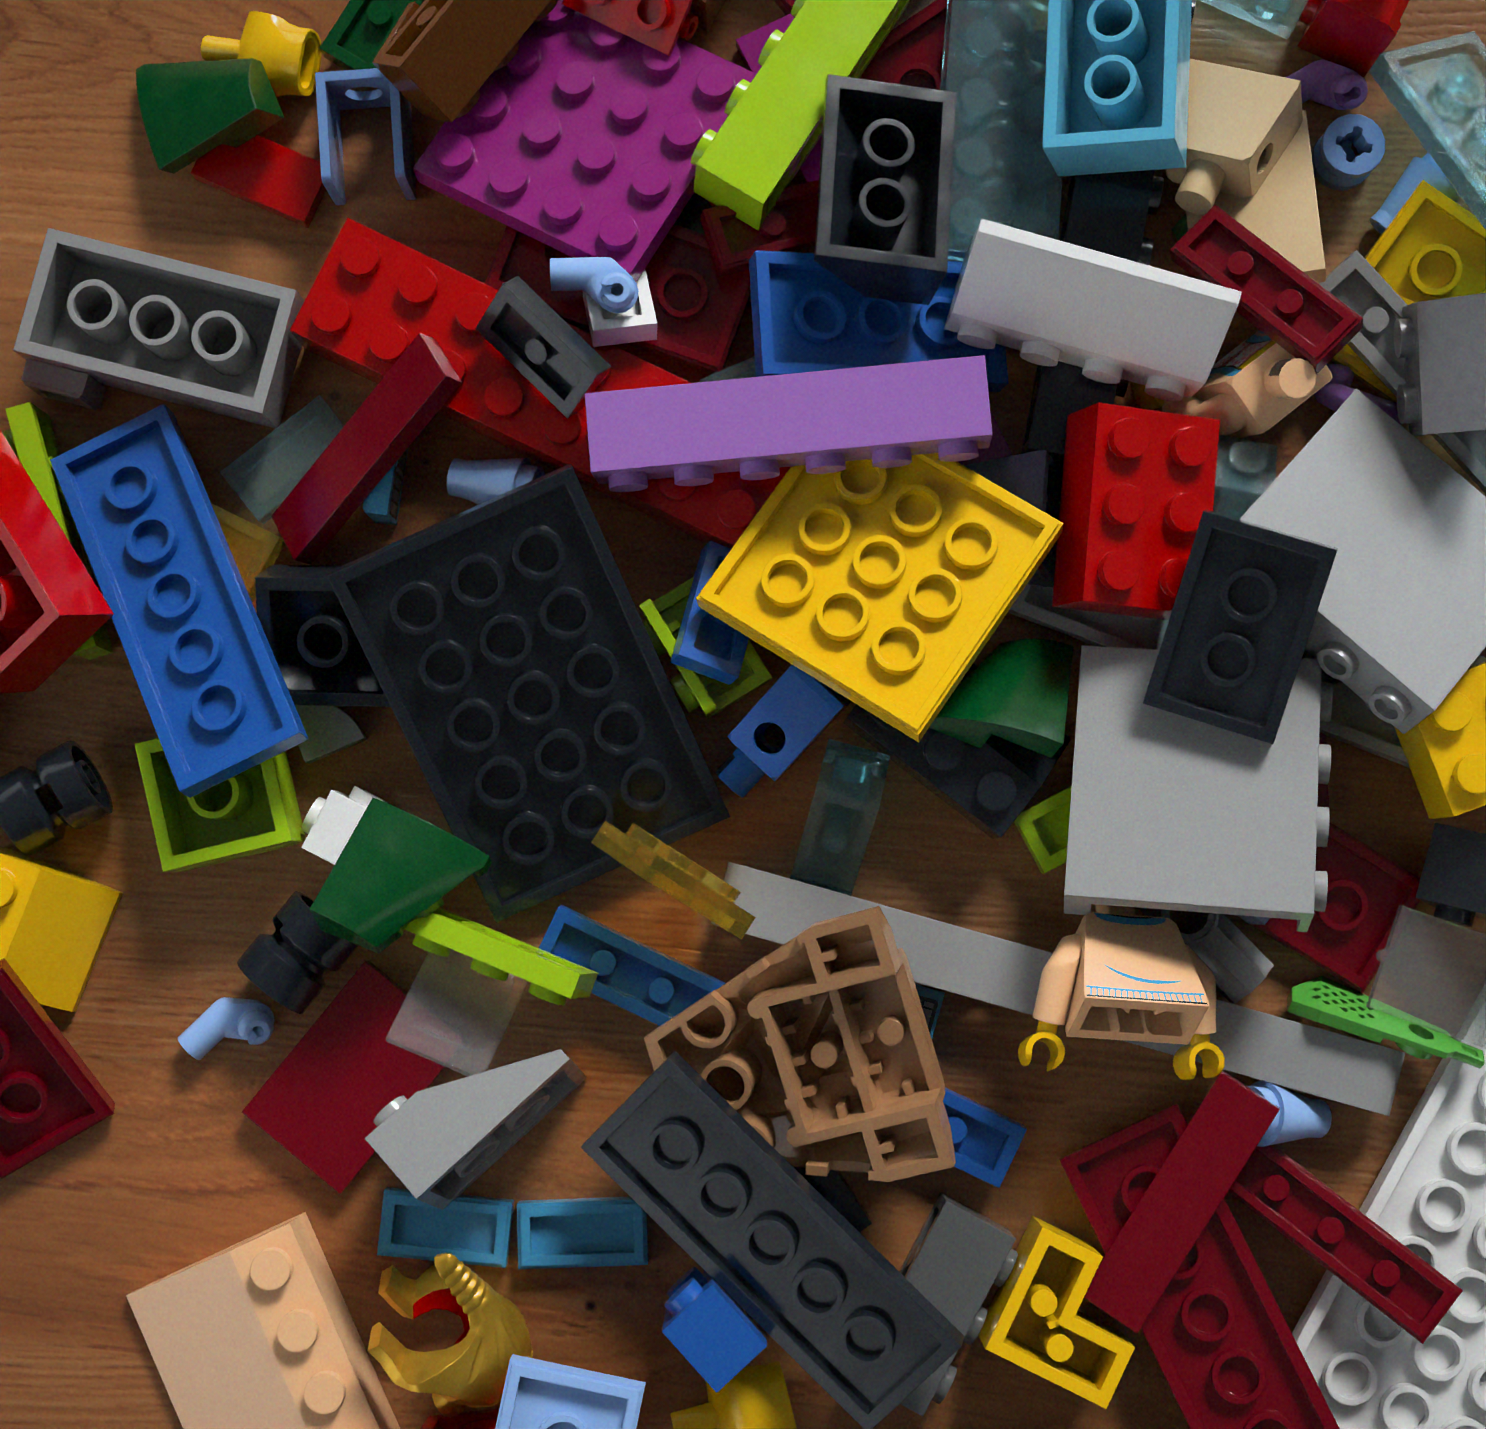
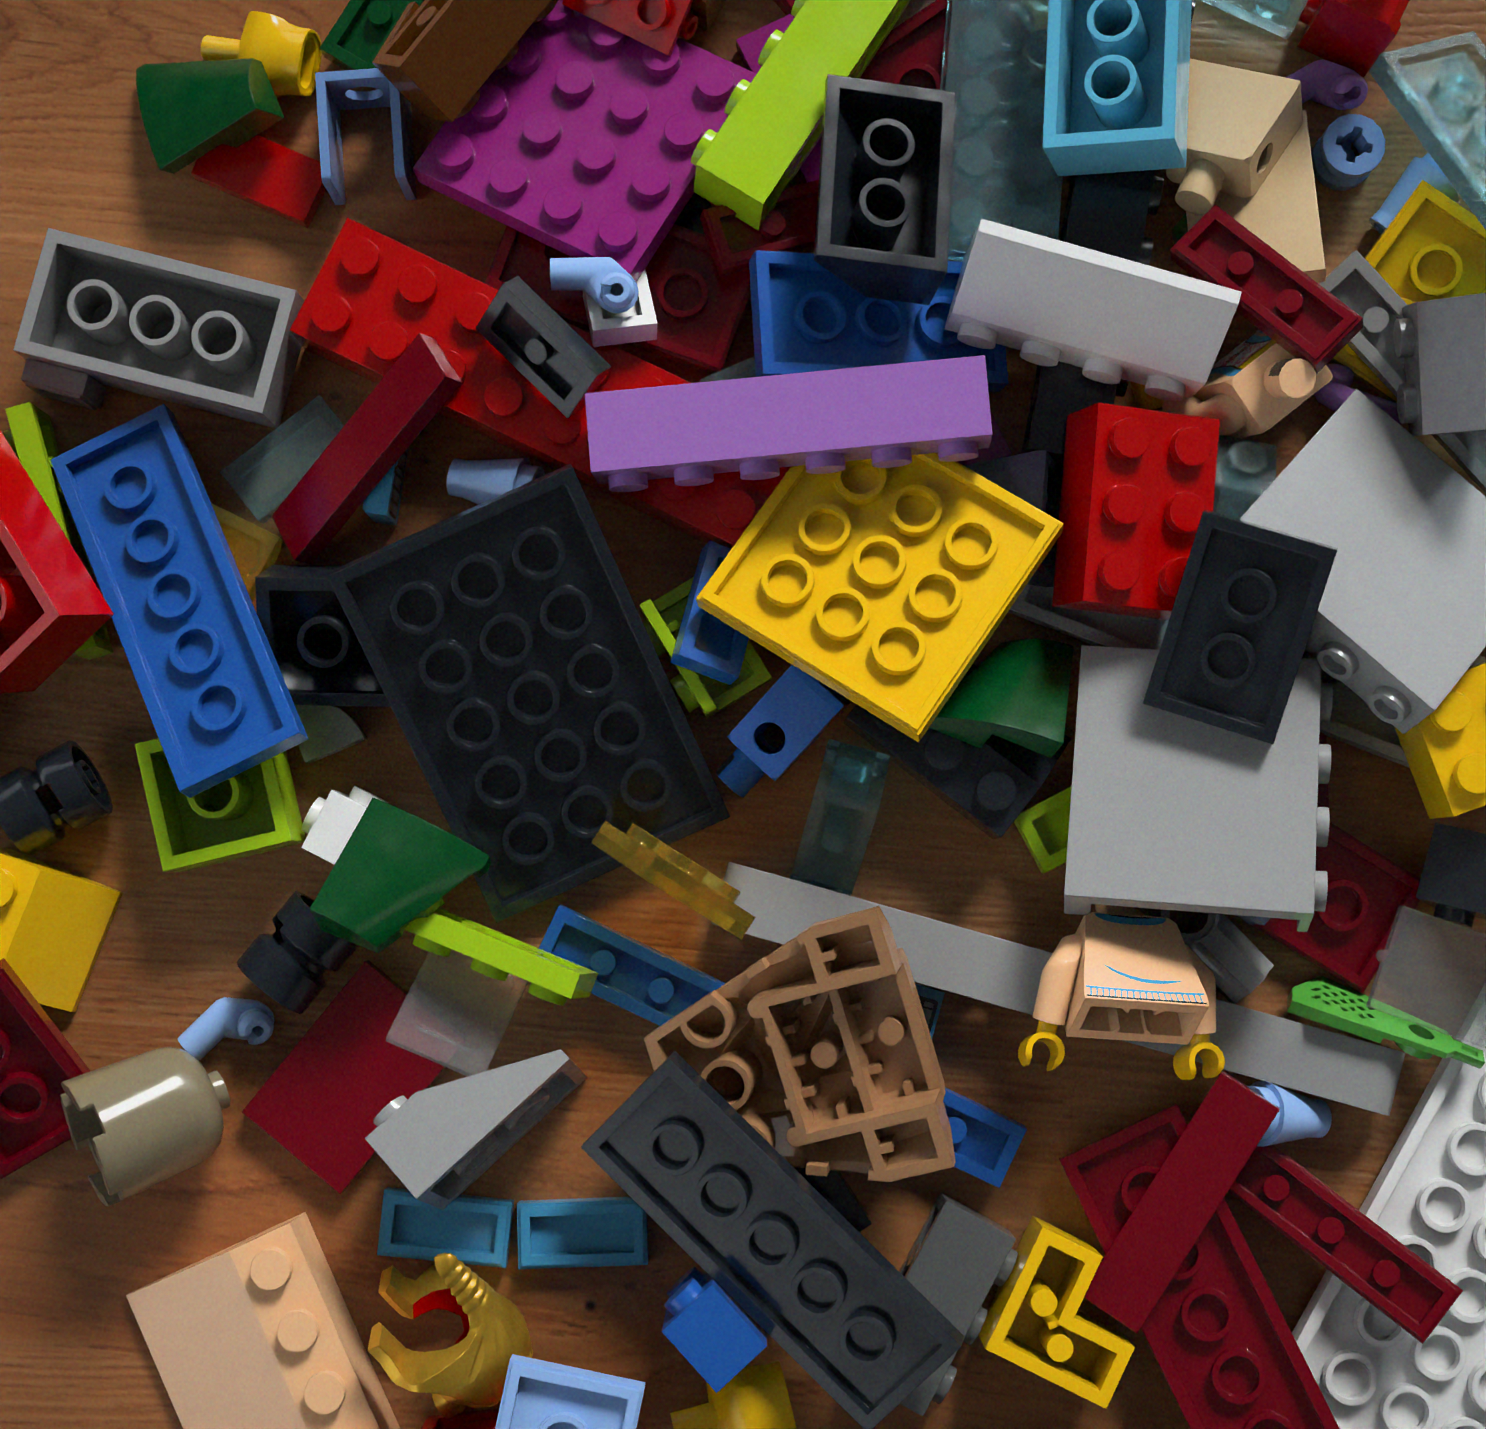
none -> dark tan cylinder [60,1046,230,1207]

